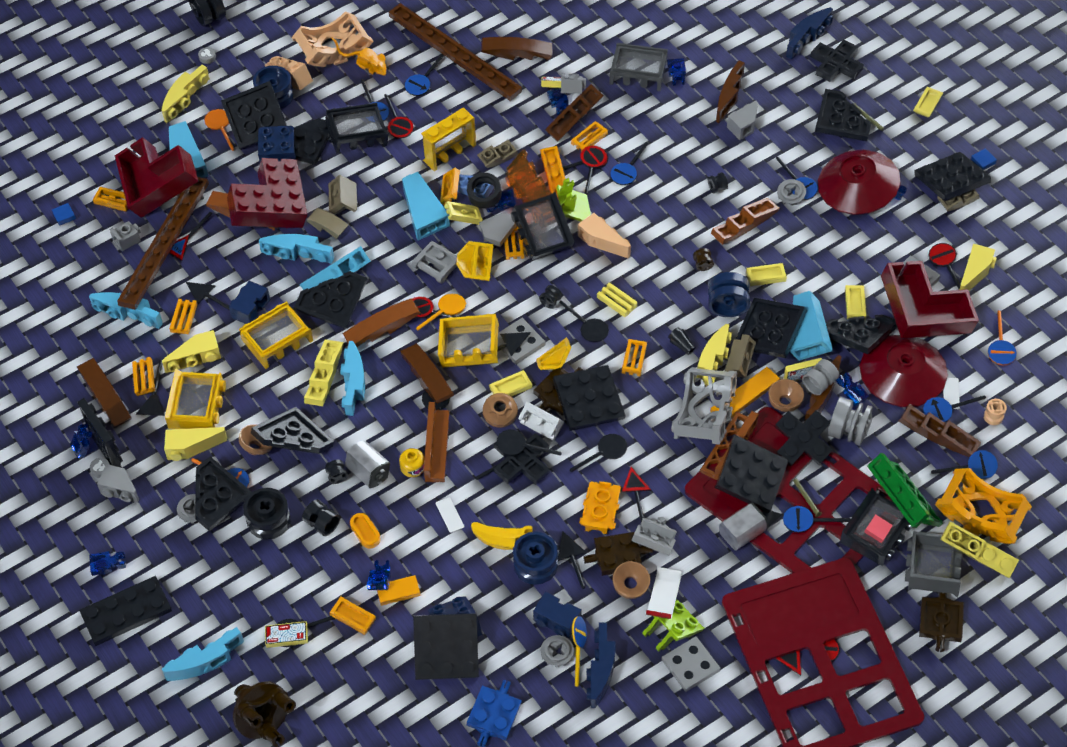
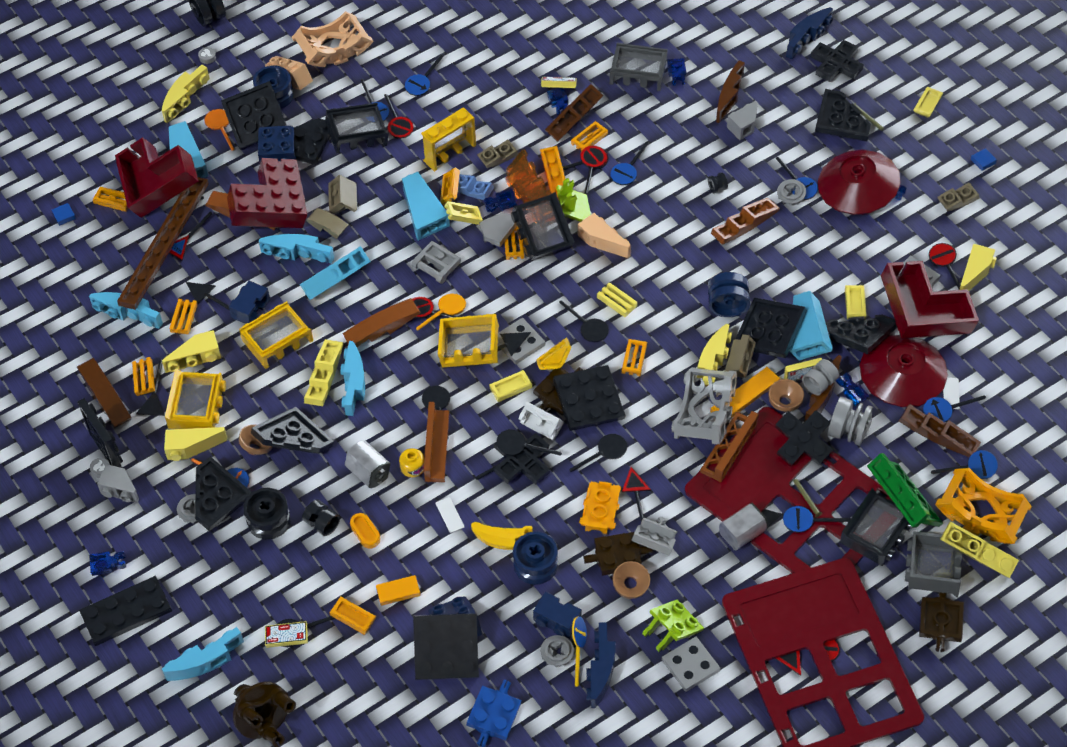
clear blue plate [70,424,92,459] -> none
light grey brick [109,221,141,252] -> none
black plate [294,271,368,329] -> none
black wheel [325,460,348,484] -> none
light orange animal [331,37,386,75] -> none
clear blue plate [367,560,391,590] -> none
reddish brown plate [388,3,522,101] -> none
reddish brown slope [400,343,454,404] -> none
yellow slope [456,241,493,281] -> none
black tyre [467,173,502,209] -> none
reddish brown slope [481,37,552,60] -> none
medium nougat piece [483,393,518,428] -> none
black wheel [539,285,563,309] -> none
black piece [558,532,586,589] -> none
light grey brick [561,73,586,94] -> none
white sticker [646,567,682,619] -> none
black cone [668,327,696,355] -> none
dark brown wheel [693,248,714,271] -> none
black plate [714,435,788,513] -> none
light yellow tile [746,263,787,286] -> none
coral tile [864,514,893,543] -> none
black plate [914,152,991,201] -> none
light nougat wheel [984,398,1007,425] -> none
blue piece [988,310,1017,365] -> none

